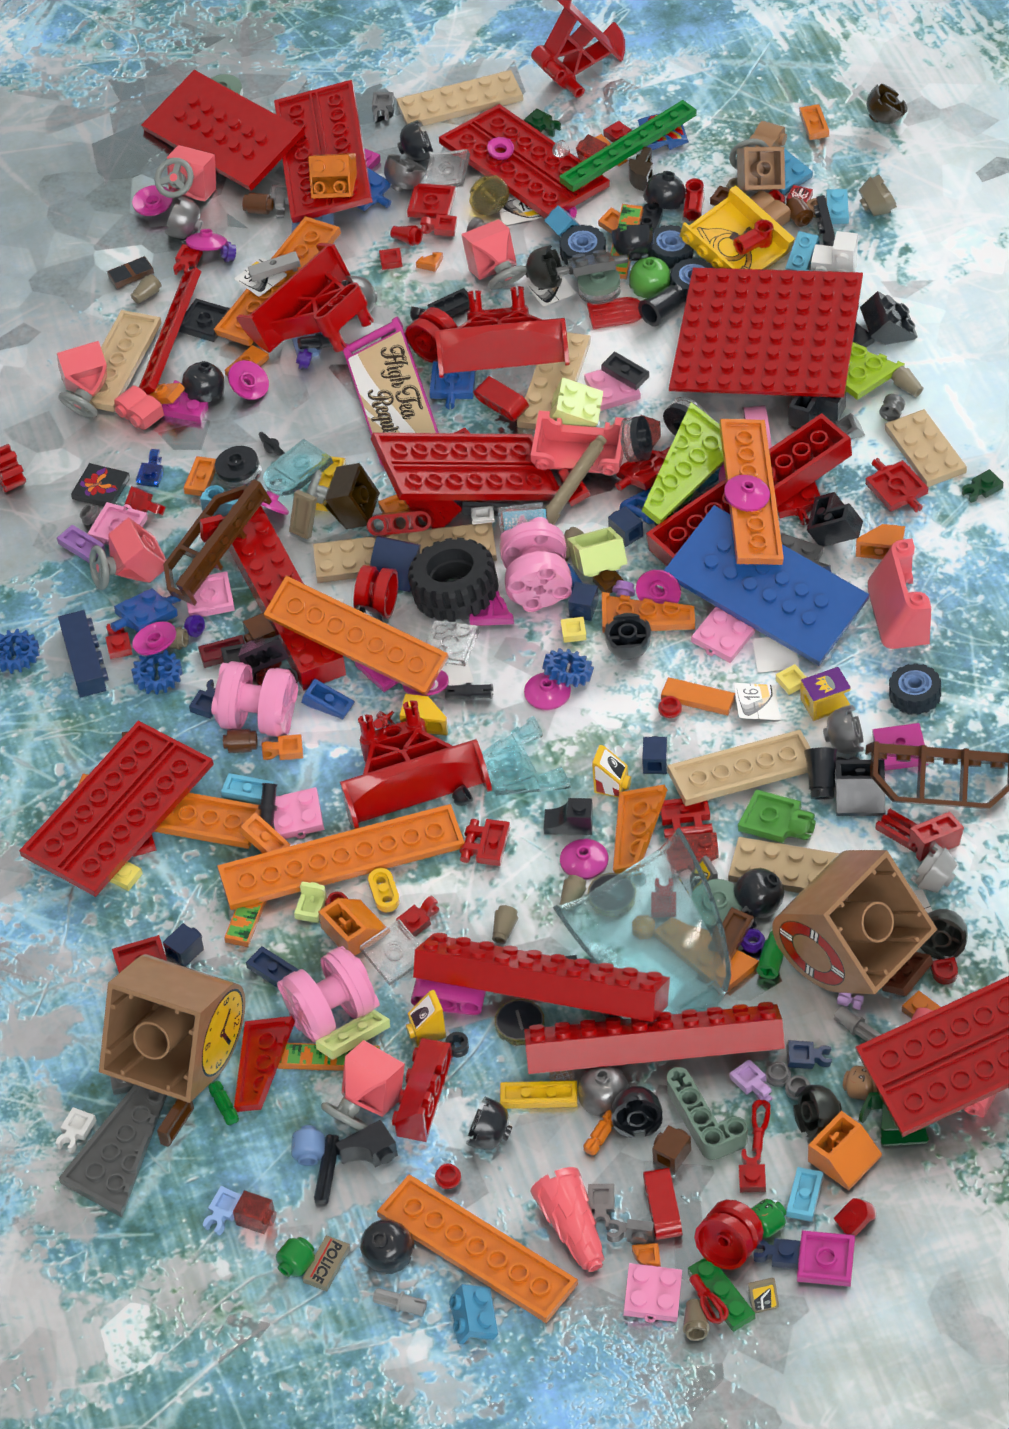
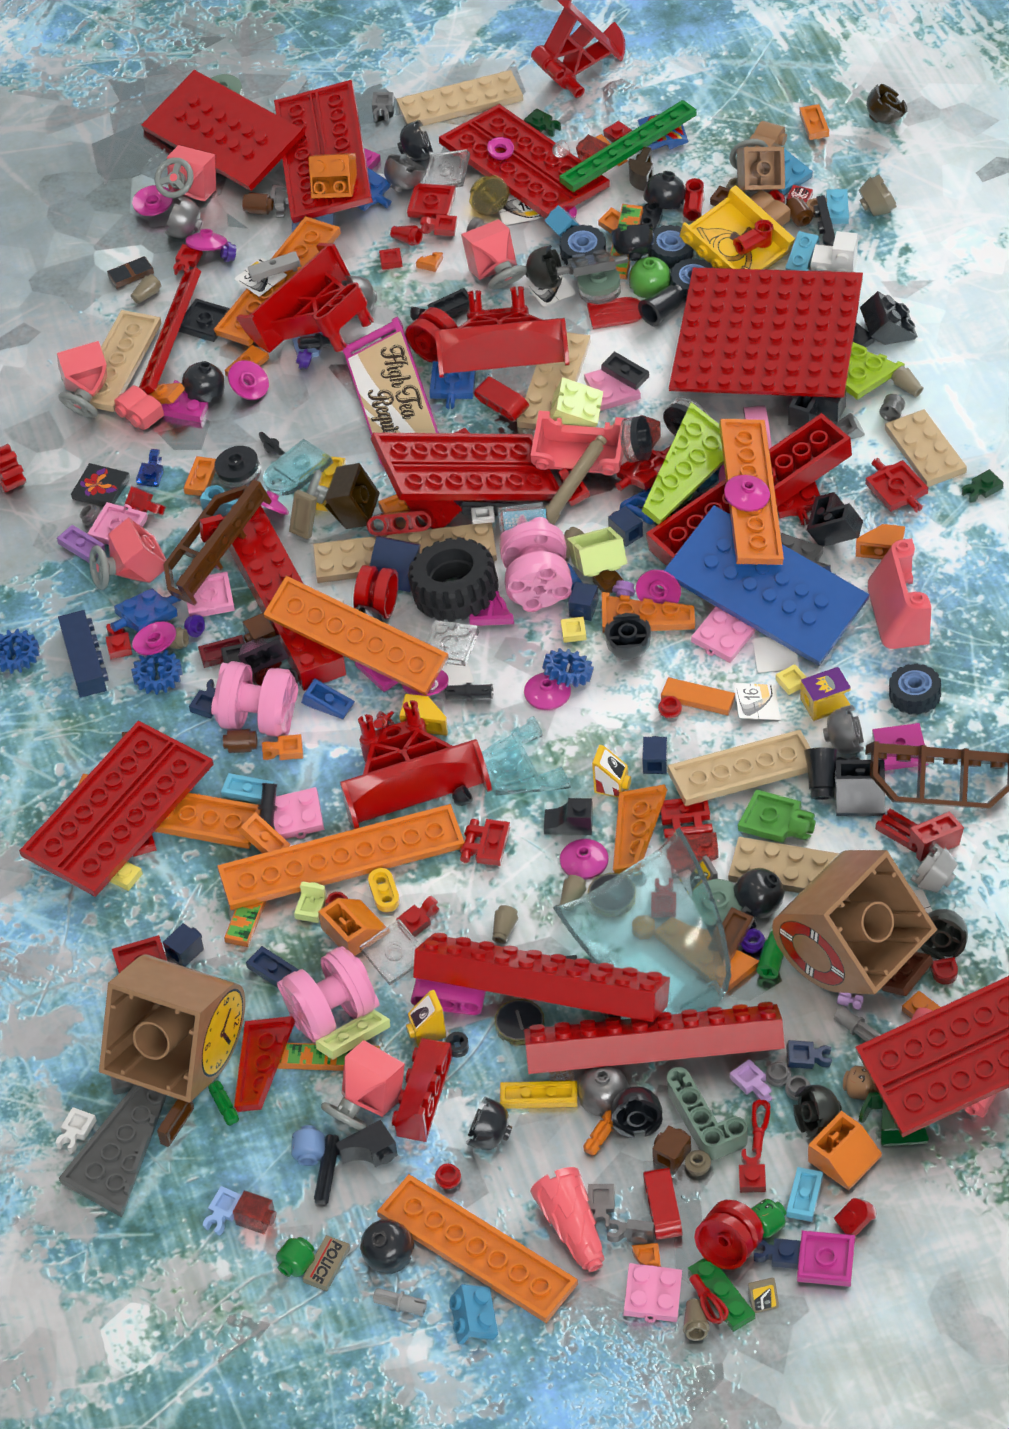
none -> dark tan plate [685,1150,711,1176]

